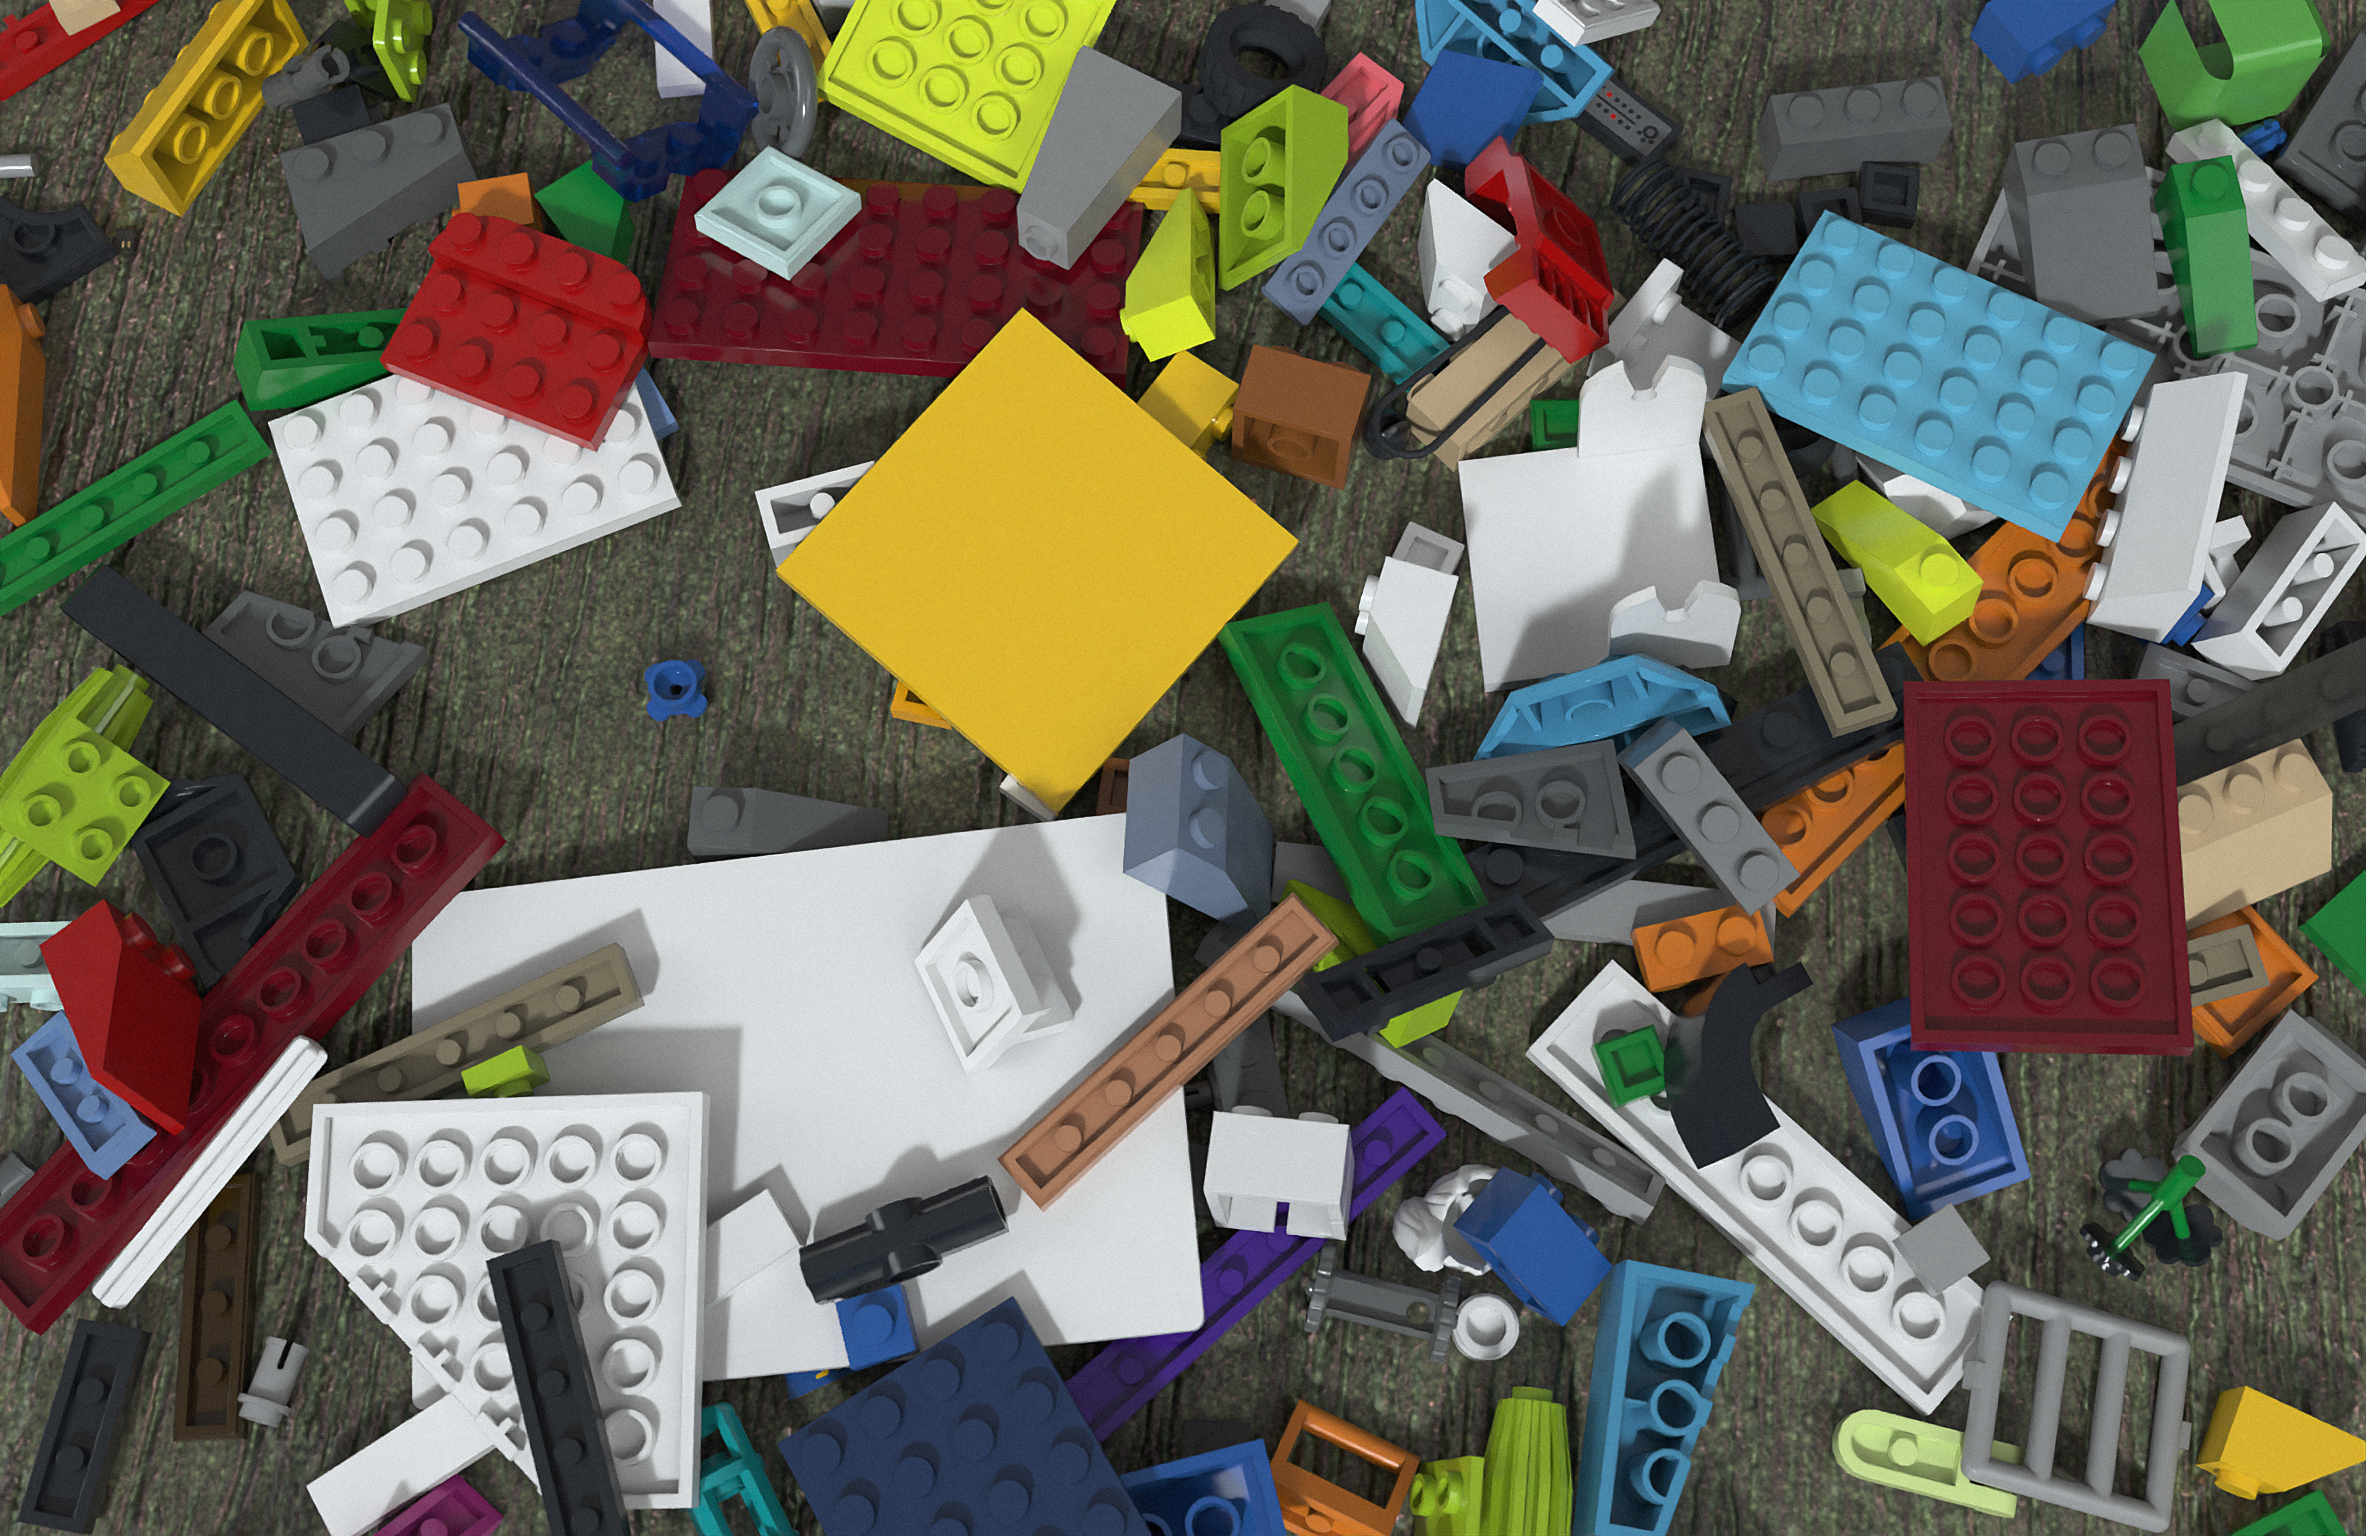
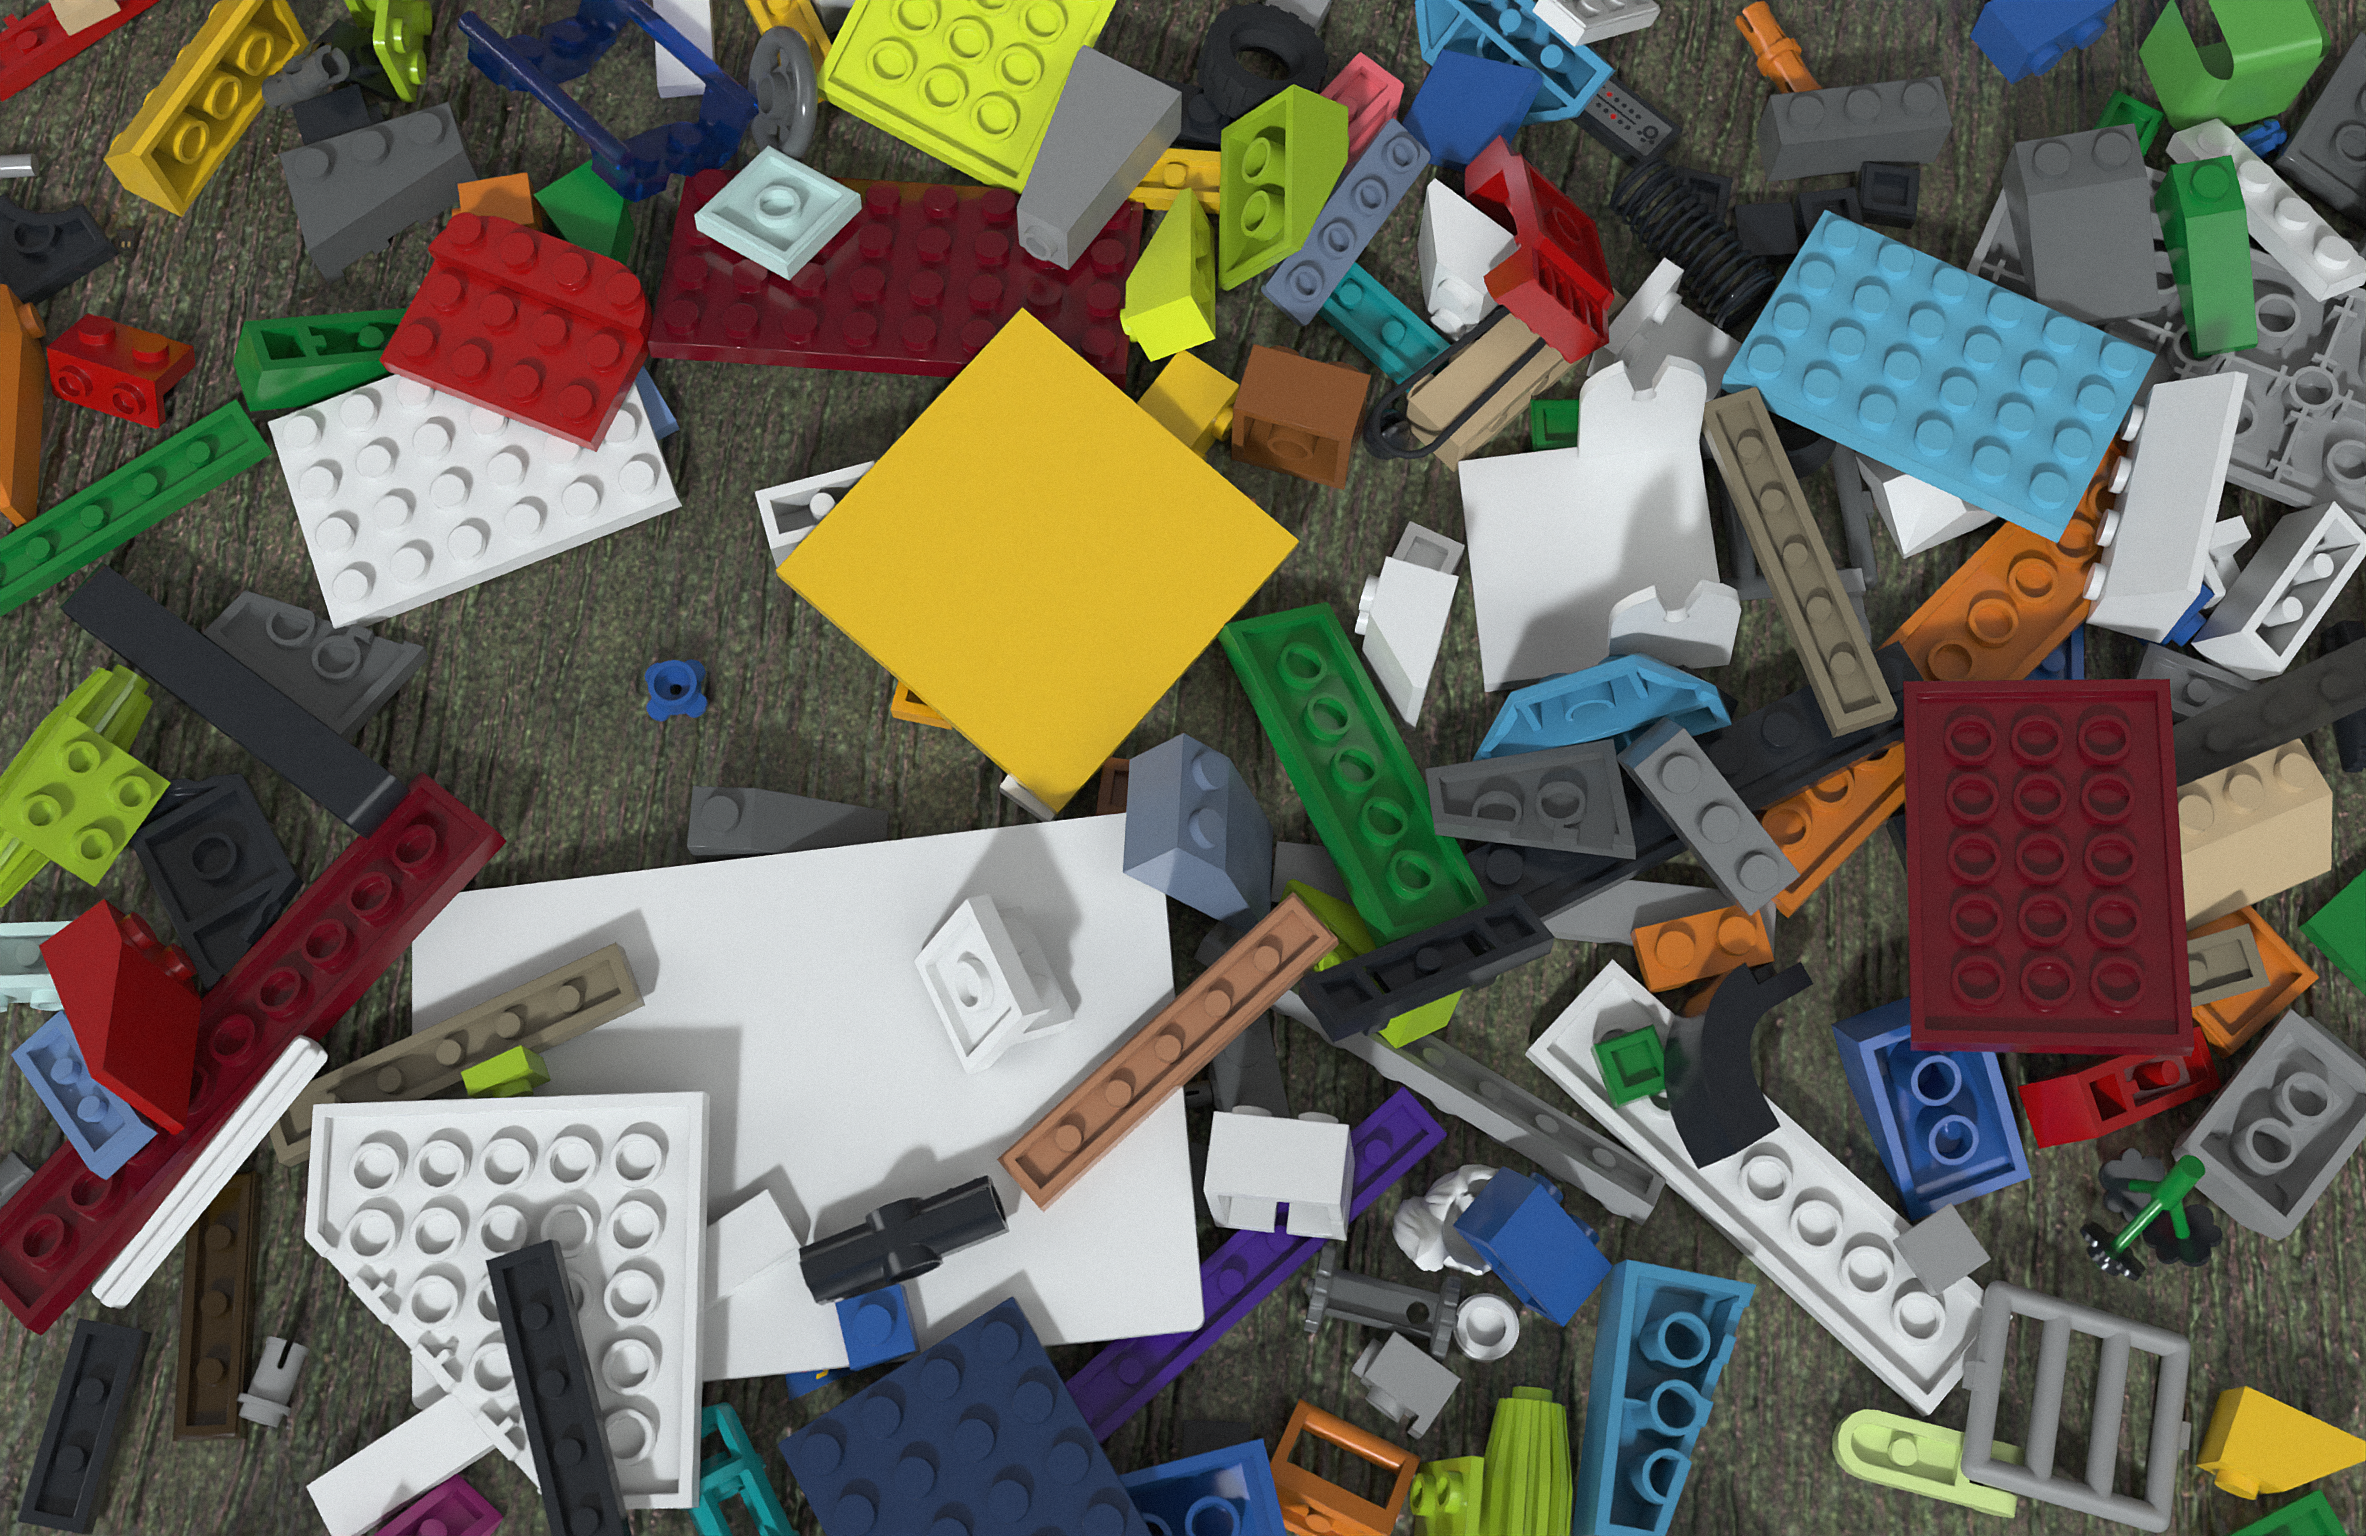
neon yellow slope [1810,479,1984,647] -> none
none -> red bracket [46,313,196,429]
none -> light grey brick [1351,1331,1461,1440]
none -> orange pin [1734,1,1822,94]
none -> red slope [2018,1026,2222,1149]
none -> green tile [2092,89,2166,157]

